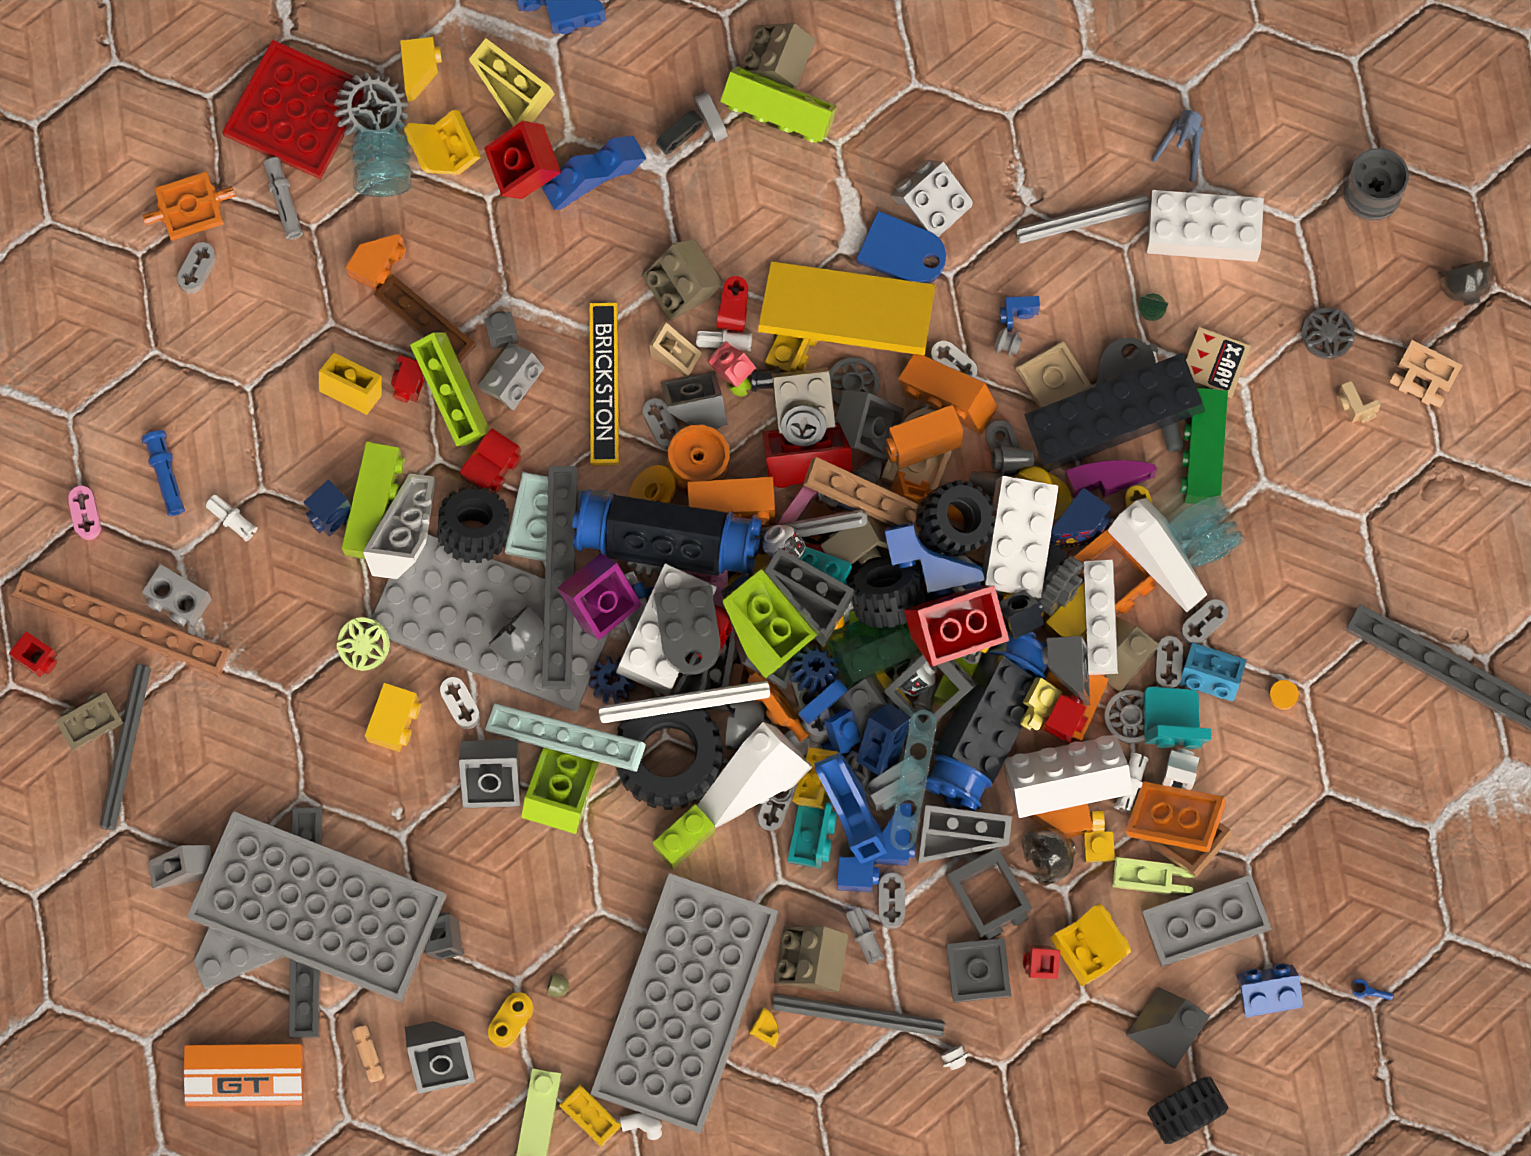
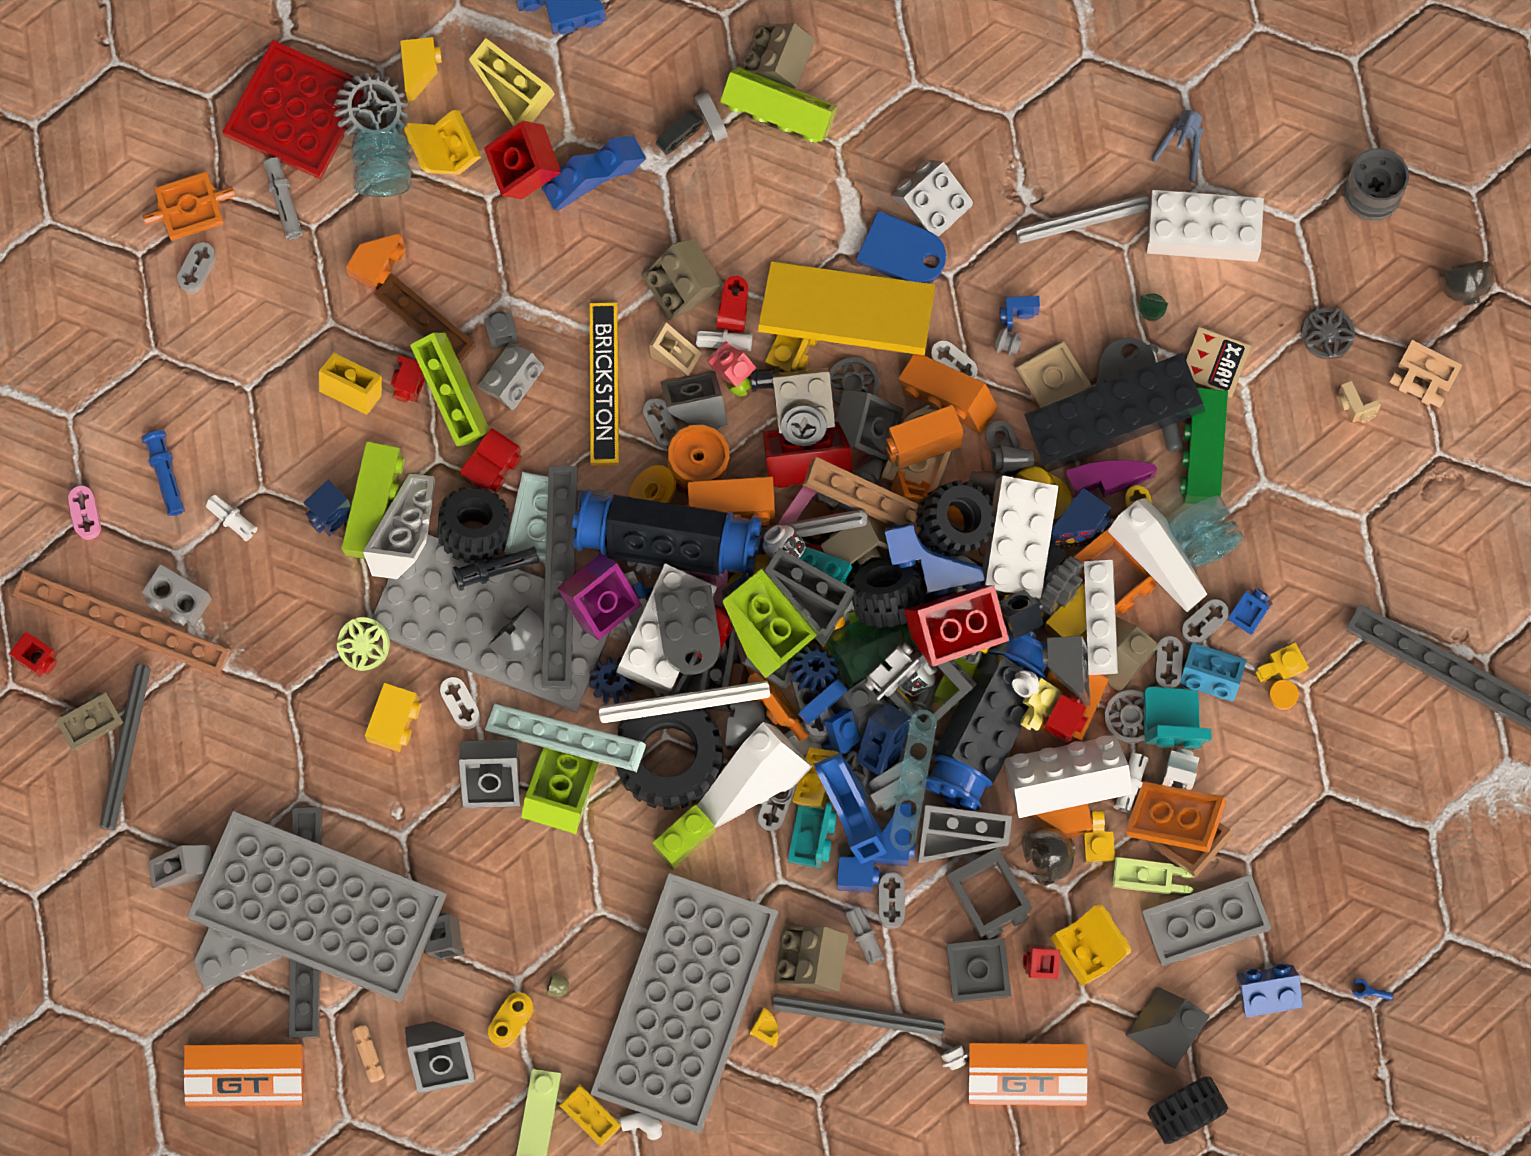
none -> black pin [452,546,539,591]
none -> light grey hinge [864,643,919,701]
none -> orange slope [969,1043,1087,1106]
none -> white plate [1012,670,1039,697]
none -> blue bracket [1227,588,1273,635]
none -> yellow plate [1255,642,1309,683]

